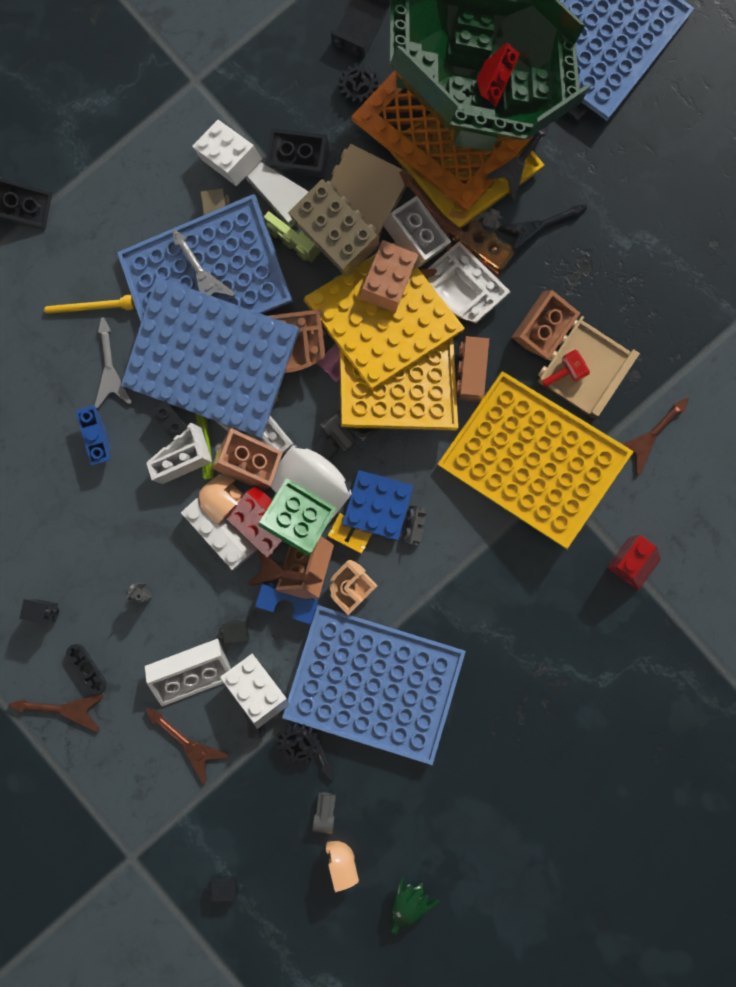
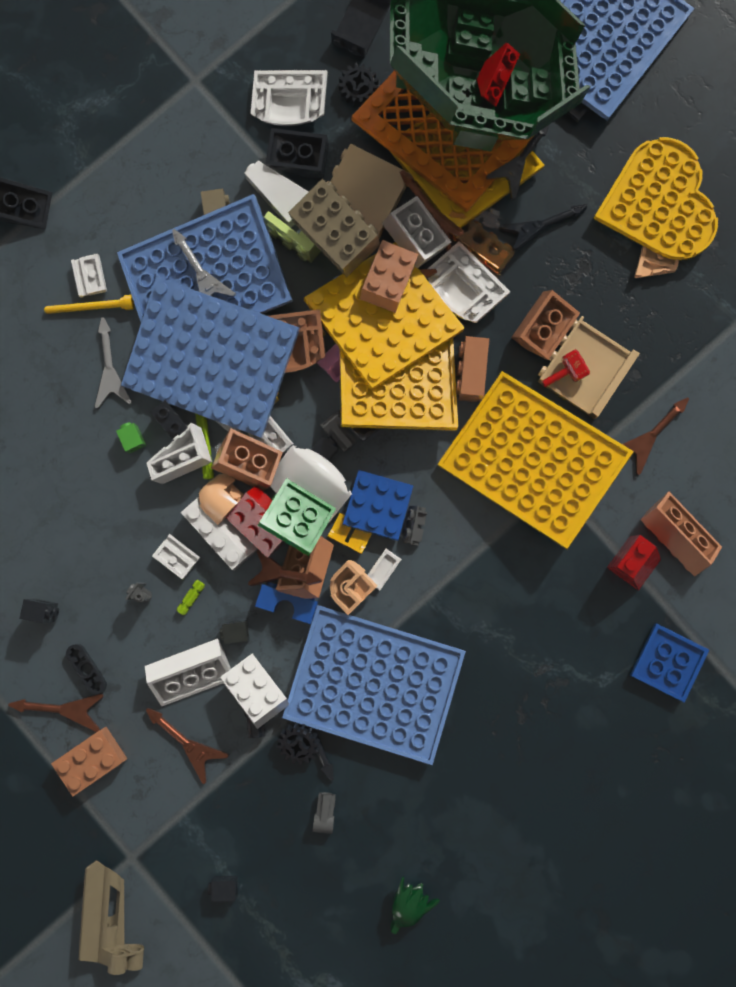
blue slope [76,405,110,466] -> none
white brick [192,120,262,186] -> none
light nougat brick [326,841,359,892] -> none
none -> nougat brick [51,727,127,797]
none -> white plate [71,254,107,298]
none -> dark tan panel [78,861,144,975]
none -> bright green brick [116,422,147,454]
none -> white plate [152,534,200,580]
none -> lime axle [176,580,205,615]
none -> white slope [251,70,328,126]
none -> white tile [368,549,402,591]
none -> yellow plate [594,137,718,260]
none -> blue plate [630,623,709,703]
none -> light nougat wing [634,246,679,278]
none -> nougat slope [641,491,722,576]

